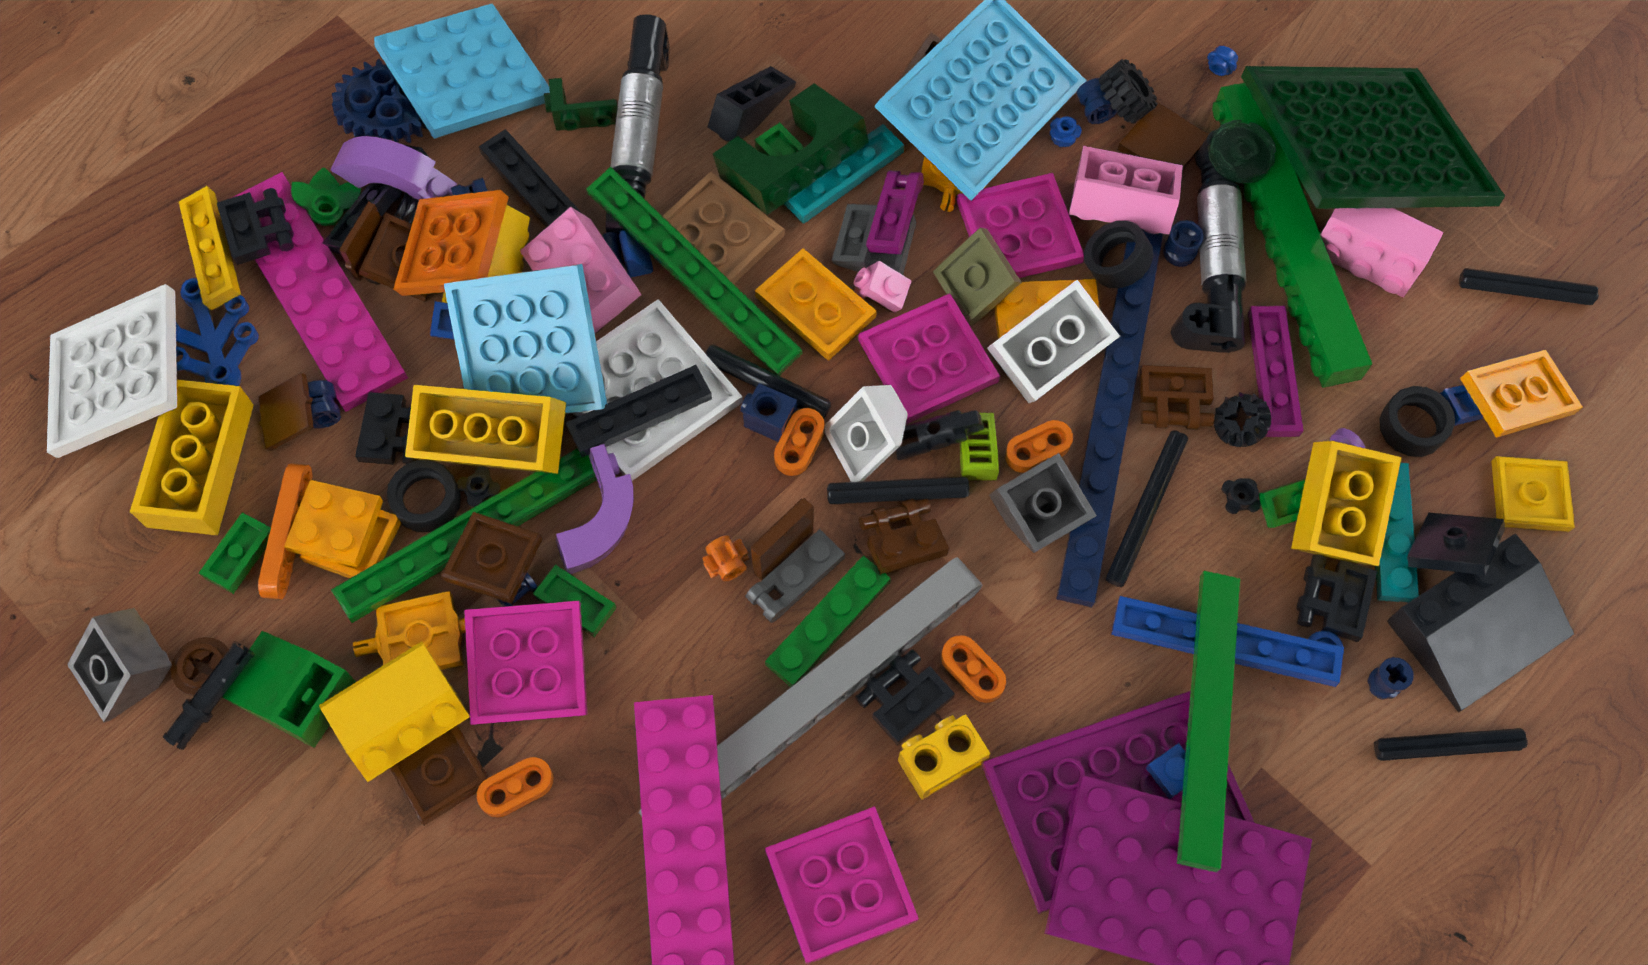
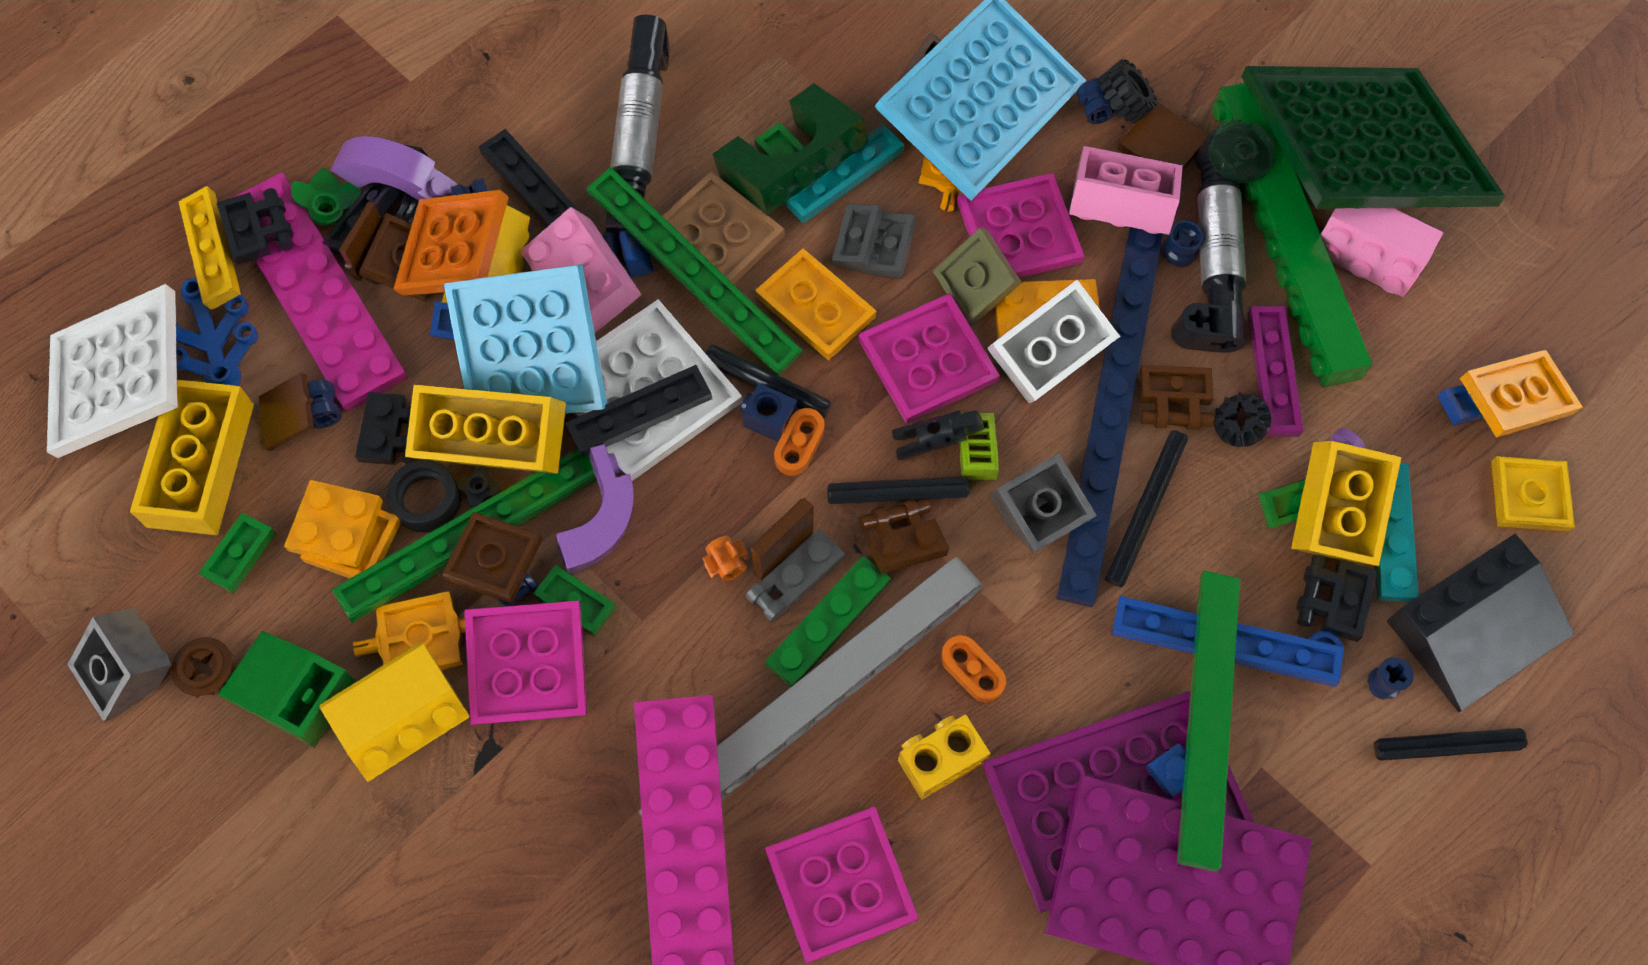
black pin [163,641,255,750] -> none
orange beam [258,463,312,600] -> none
dark blue gear [332,59,428,143] -> none
medium azure plate [374,3,550,139] -> none
reddish brown tile [390,725,489,826] -> none
orange plate [477,757,554,818] -> none
dark green bracket [544,78,618,131] -> none
black slope [707,66,796,142] -> none
white slope [824,385,908,482] -> none
bright pink bracket [854,261,911,313] -> none
black plate [855,649,955,746] -> none
magenta plate [866,170,924,255] -> none
orange plate [1005,420,1073,473] -> none
blue plate [1049,116,1082,147] -> none
black tyre [1084,221,1154,288] -> none
blue plate [1207,46,1238,76] -> none
black plate [1221,478,1261,514] -> none
black tyre [1379,386,1455,457] -> none
black plate [1407,512,1505,575] -> none
black axle [1459,268,1599,305] -> none

